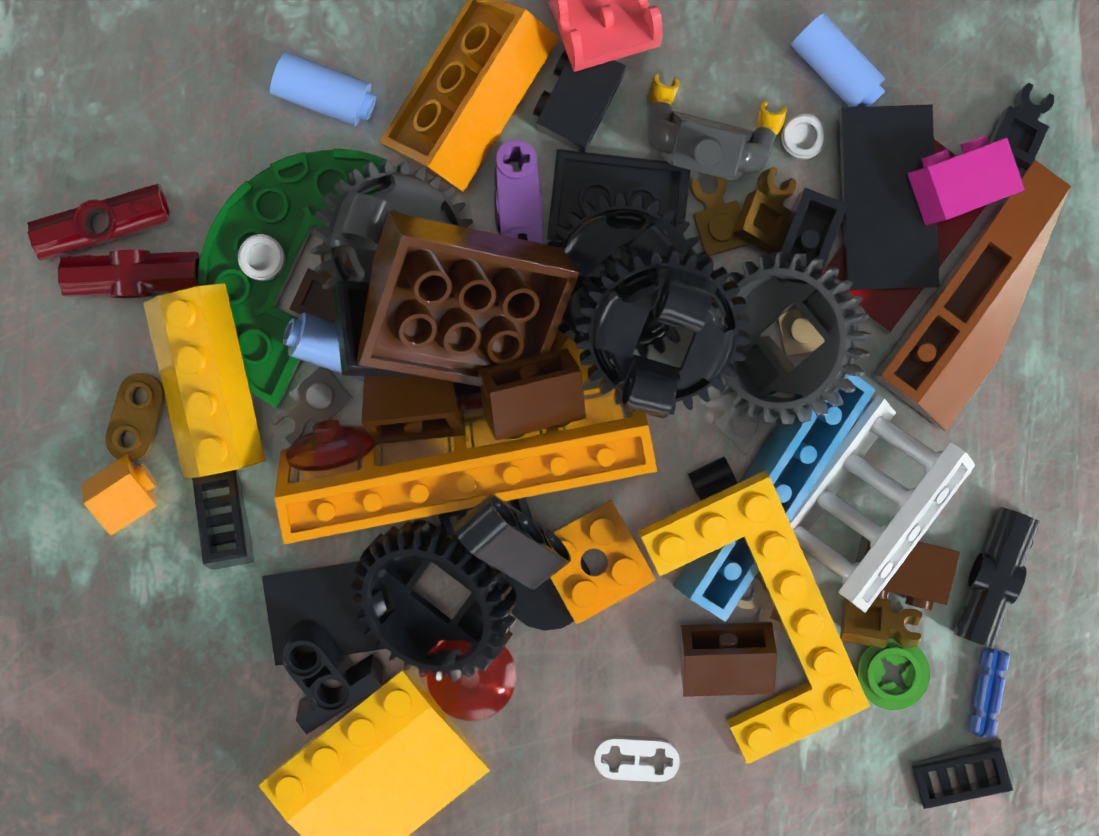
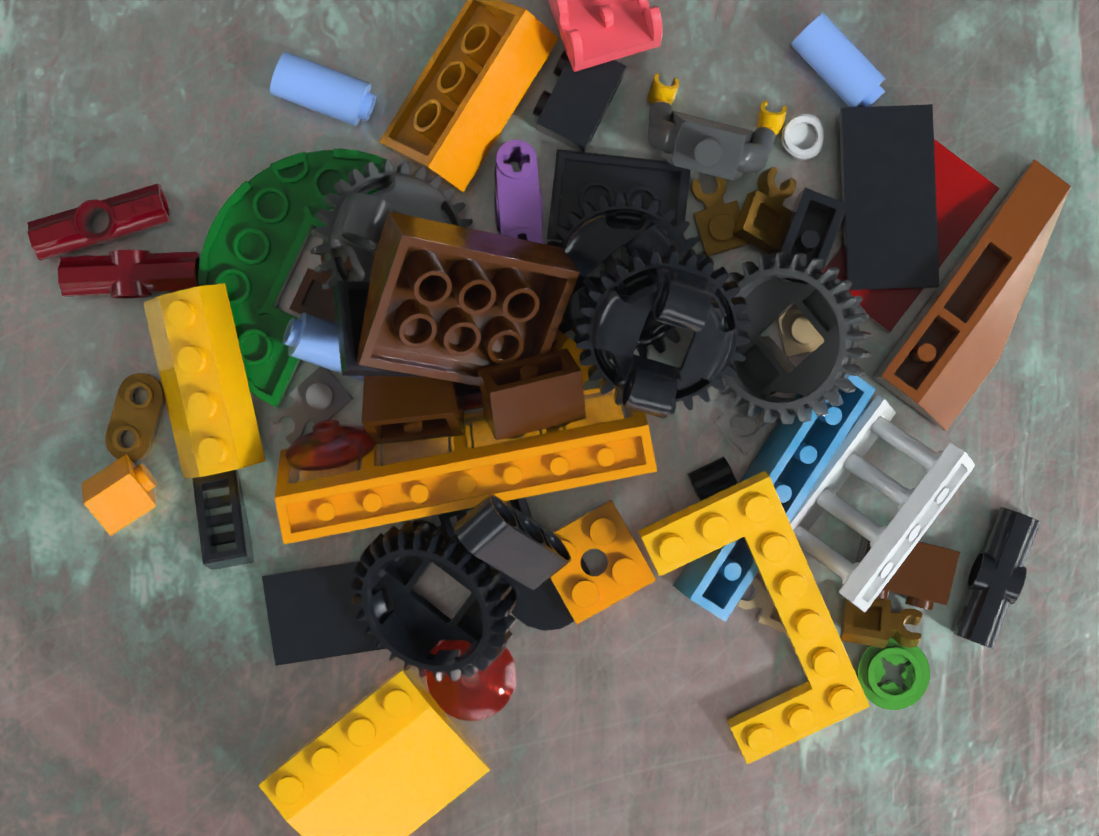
white tile [238,234,286,281] -> none
black tile [282,622,383,735] -> none
white beam [594,735,680,782] -> none
reddish brown brick [680,622,777,697] -> none
dark pink brick [907,135,1025,225] -> none
black slope [912,739,1013,809] -> none
blue axle [969,648,1010,738] -> none
black plate [989,83,1054,170] -> none

